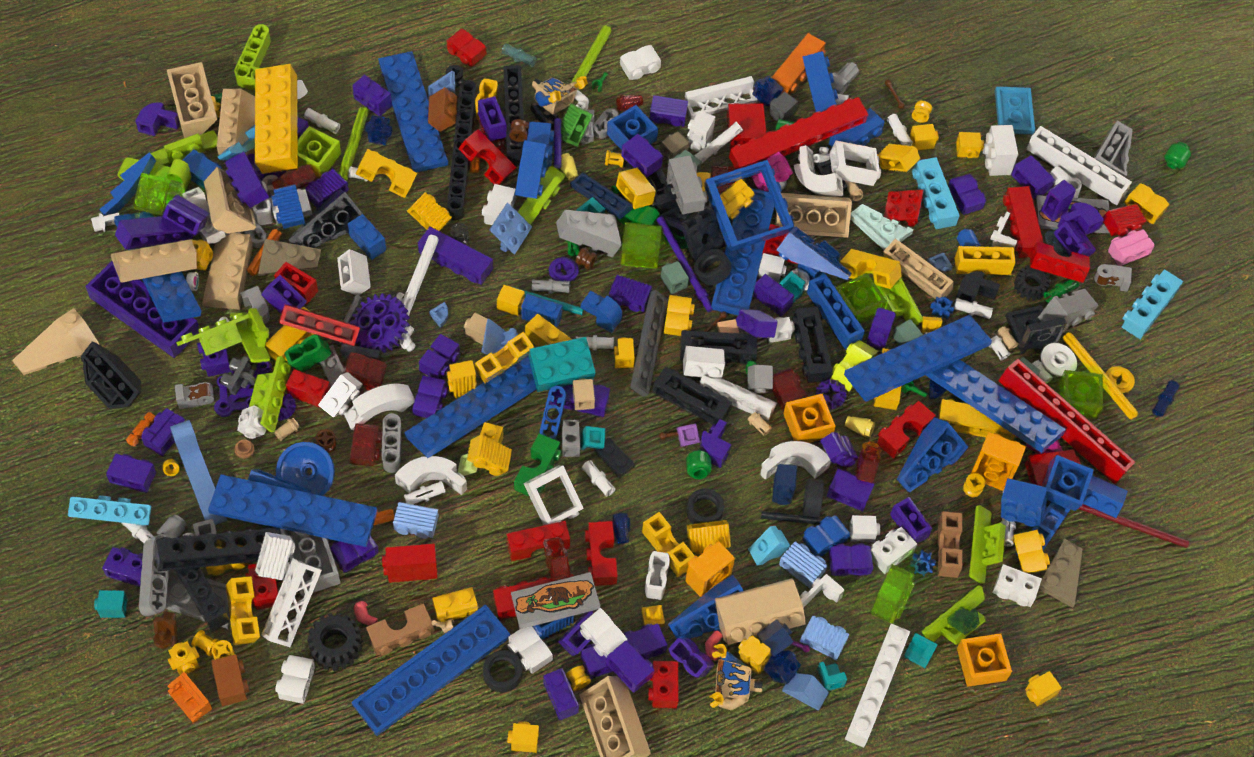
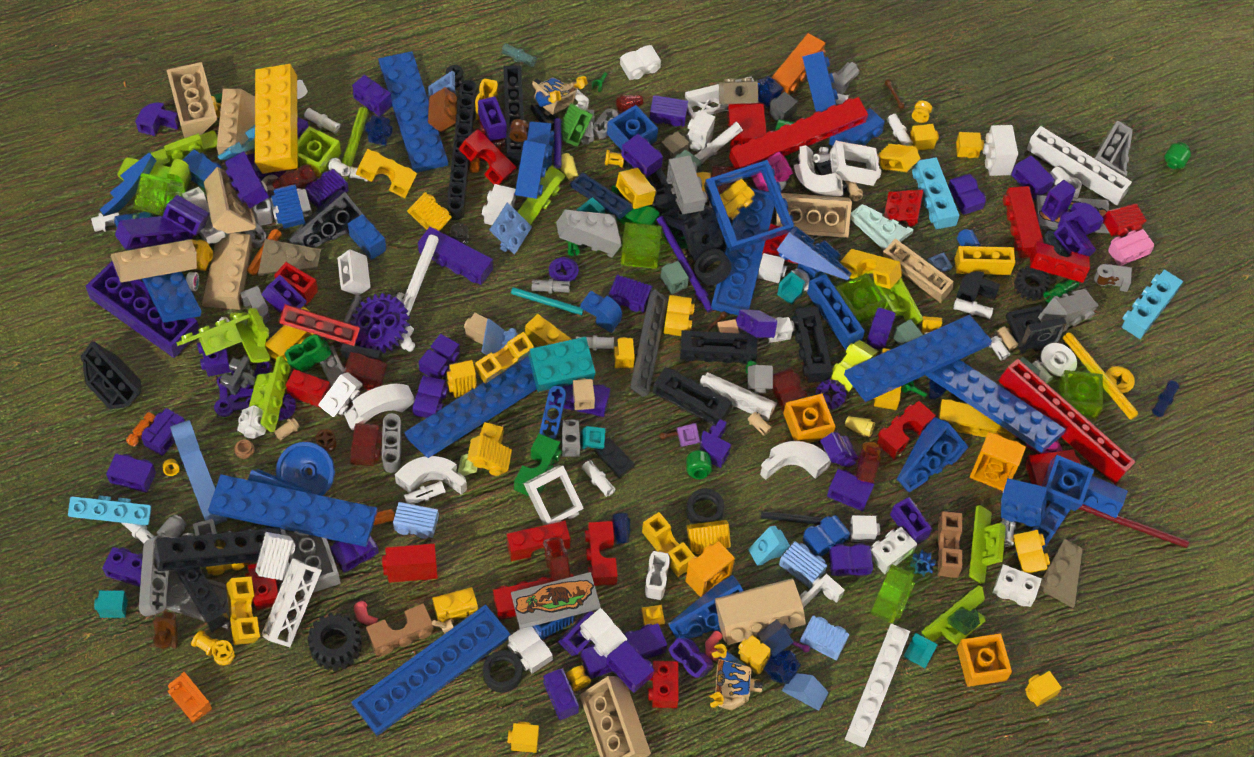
tan wedge [12,308,100,375] -> none
yellow brick [167,641,200,675] -> none
light grey leg [175,382,214,409] -> none
dark orange brick [211,654,250,707] -> none
lime beam [234,24,271,91] -> none
white brick [275,655,315,704] -> none
medium blue tile [429,302,448,328] -> none
red brick [446,28,487,67] -> none
yellow brick [497,285,525,316] -> none
blue brick [521,294,563,328] -> none
lime axle [571,25,611,90] -> none
reddish brown wheel [575,247,598,270] -> none
white brick [683,346,725,379] -> none
dark purple brick [753,274,795,317] -> none
dark blue brick [772,464,797,505] -> none
black tyre [803,479,824,518] -> none
teal panel [817,662,847,691] -> none
blue gear [930,296,954,319] -> none
yellow wheel [963,473,985,497] -> none
white bracket [990,212,1017,248] -> none
dark azure plate [995,87,1035,134] -> none
yellow brick [1124,183,1169,224] -> none
none -> white pin [328,158,351,177]
none -> dark tan brick [719,78,758,104]

